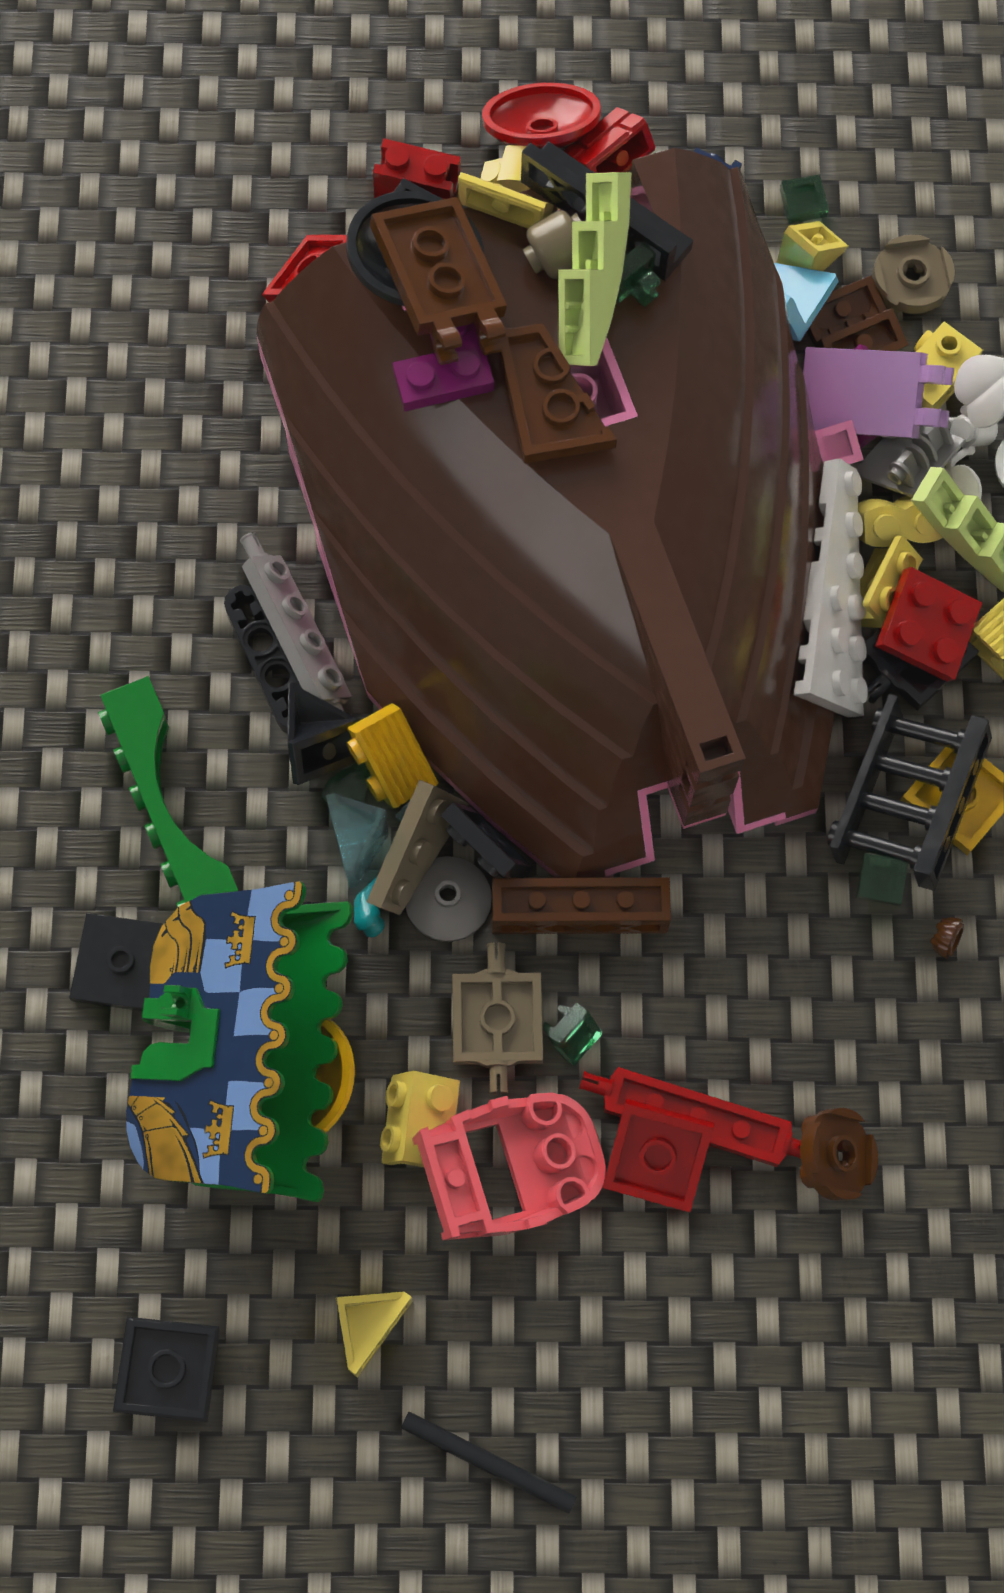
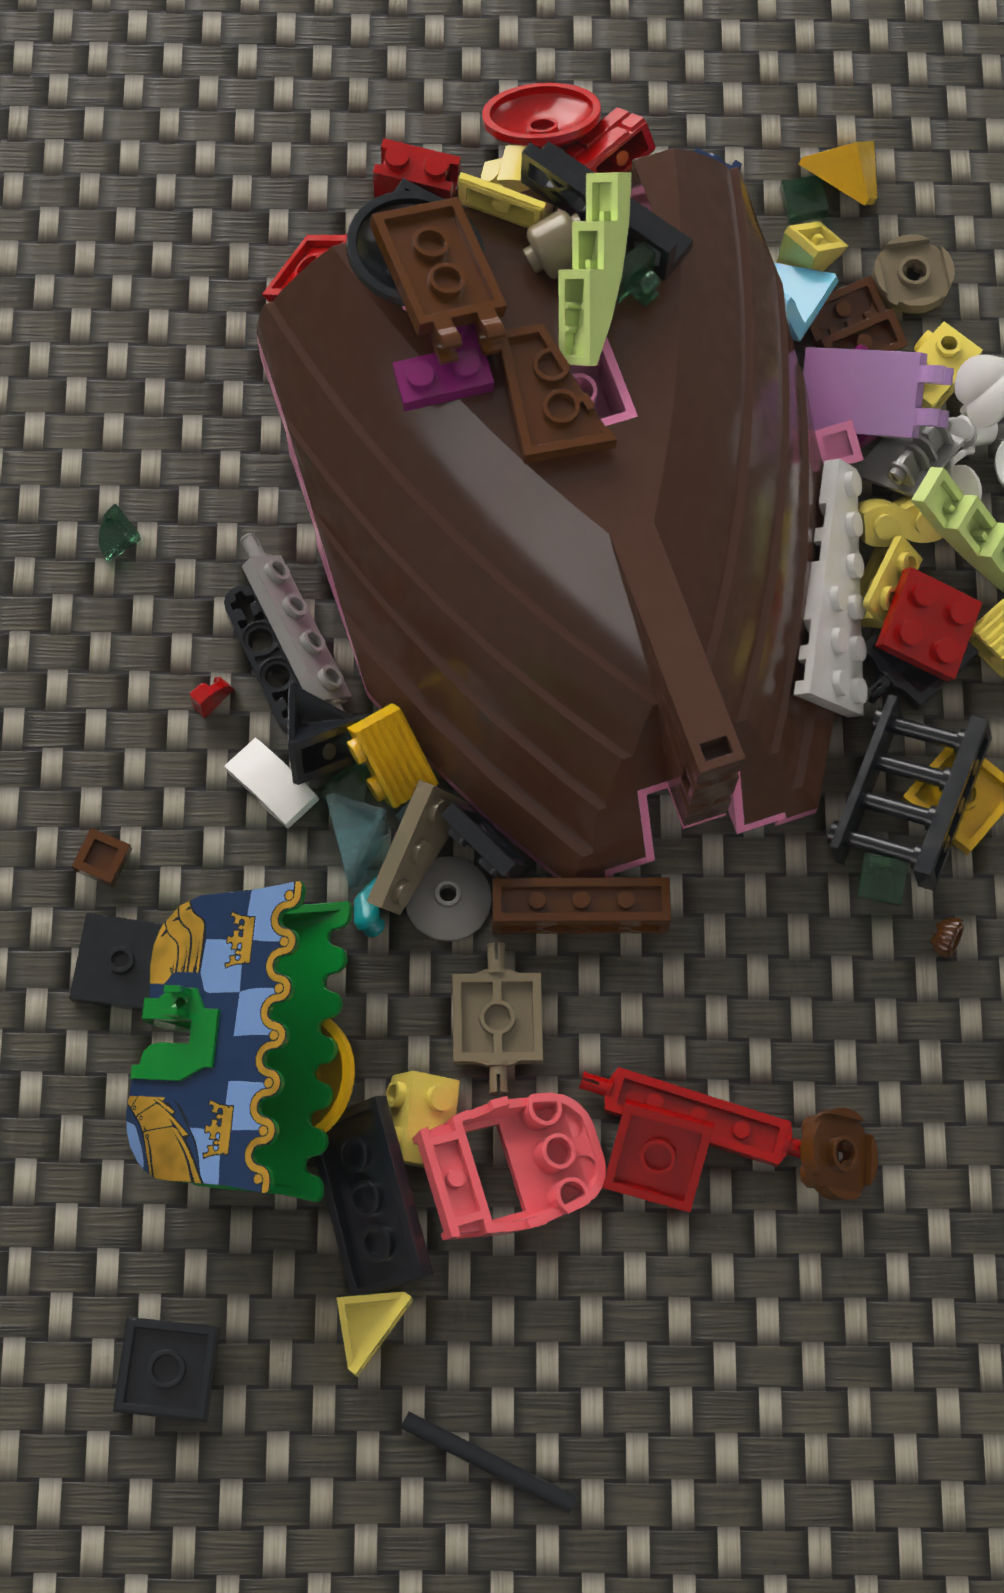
green arch [98,676,238,907] -> none
clear green tile [542,1003,603,1066] -> none
none -> reddish brown plate [71,828,132,887]
none -> clear green tile [99,503,141,563]
none -> red tile [189,677,234,719]
none -> white slope [224,737,319,829]
none -> black plate [315,1096,433,1296]
none -> yellow slope [798,141,878,206]

